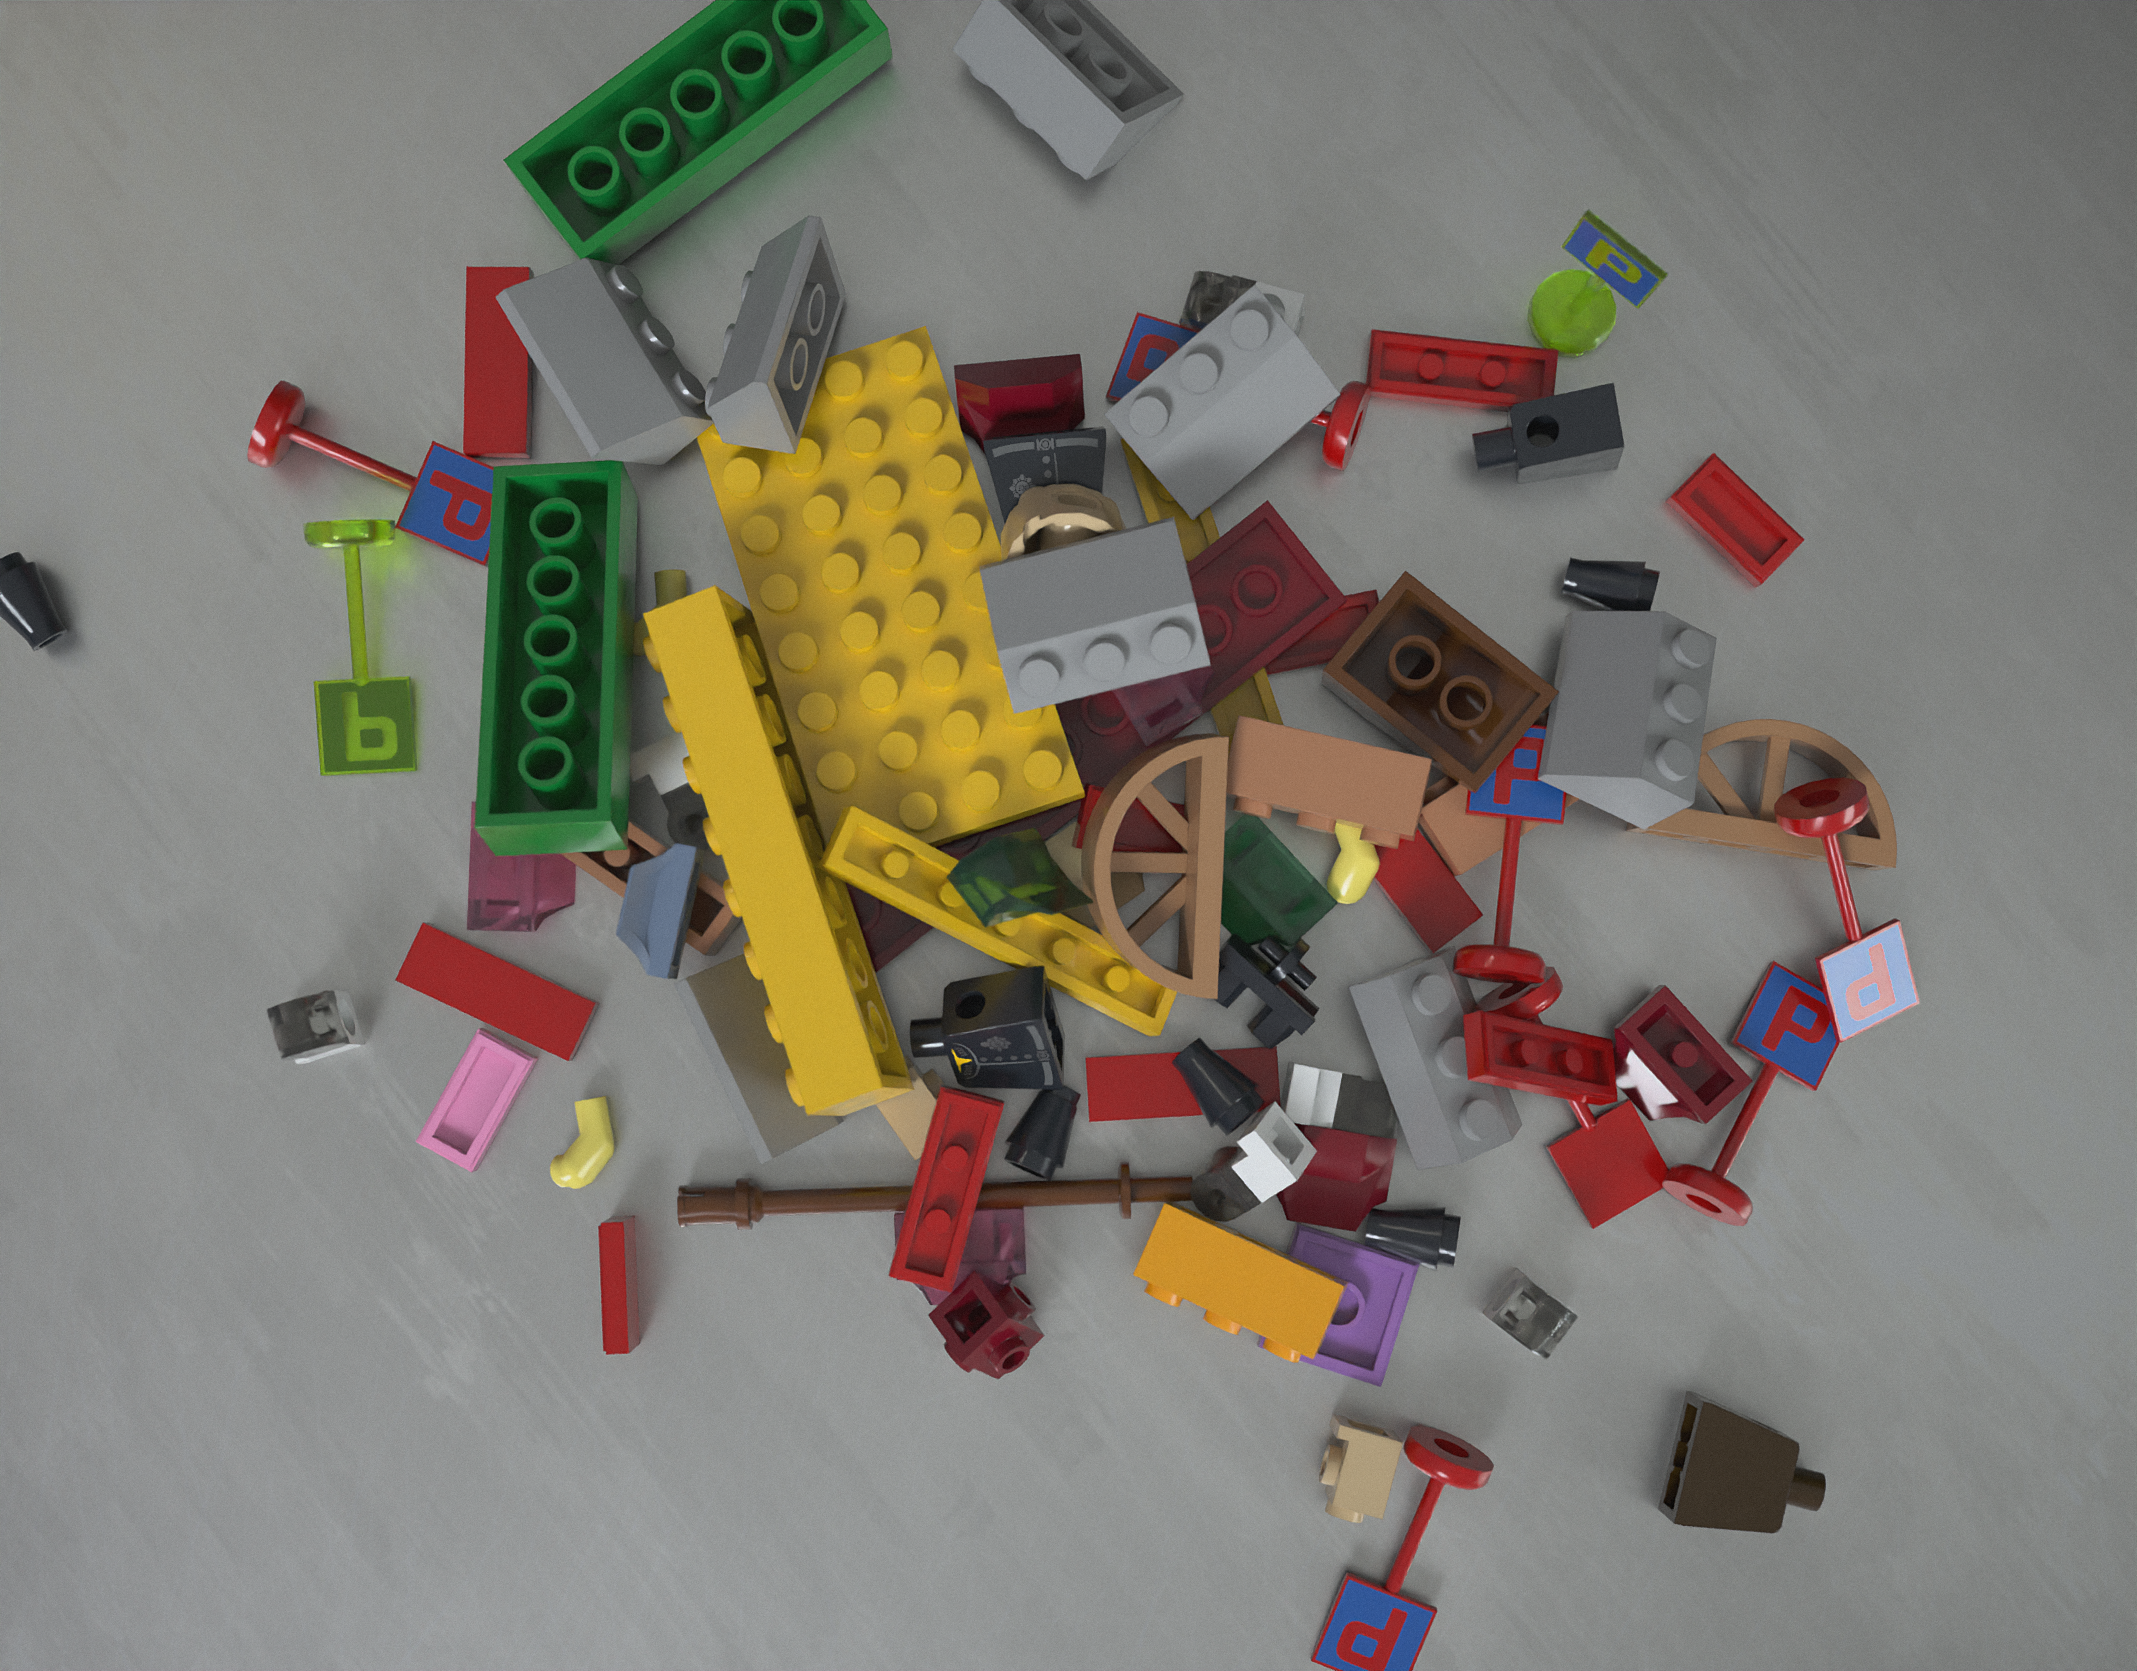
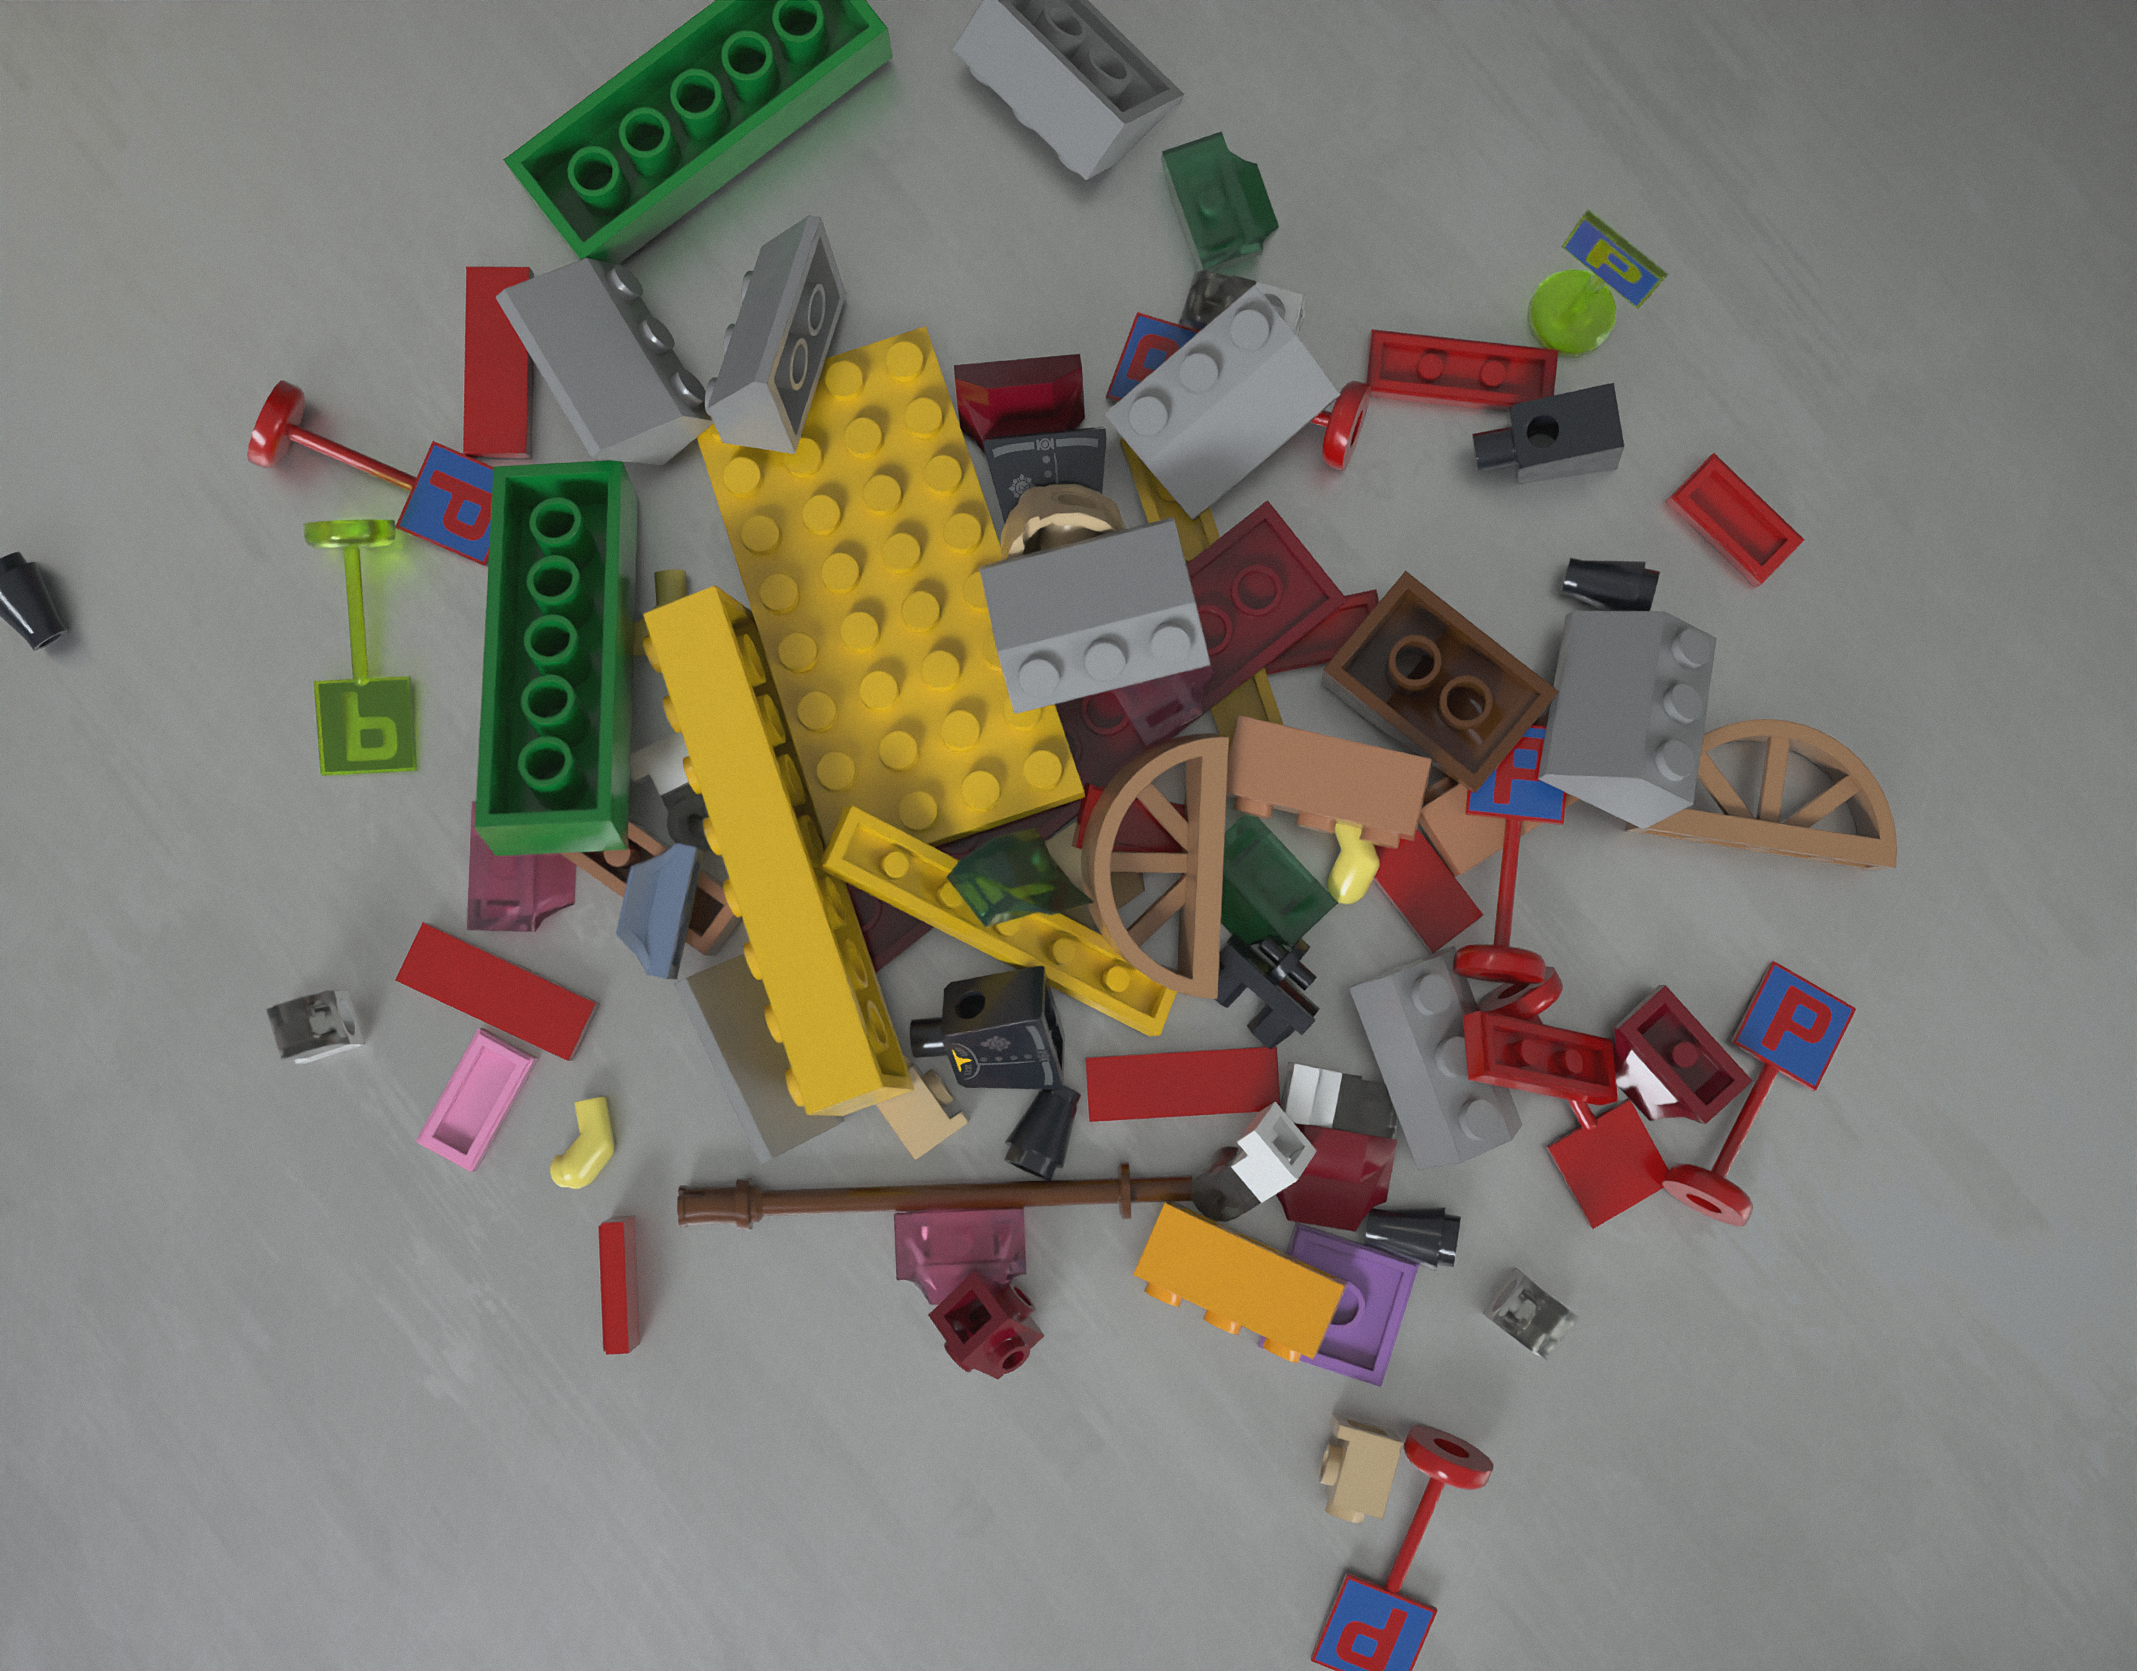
red tile [888,1084,1004,1293] -> none
black cone [1172,1038,1265,1136] -> none
dark brown torso [1658,1391,1826,1534] -> none
red piece [1774,778,1920,1043] -> none
none -> clear green slope [1161,131,1279,276]

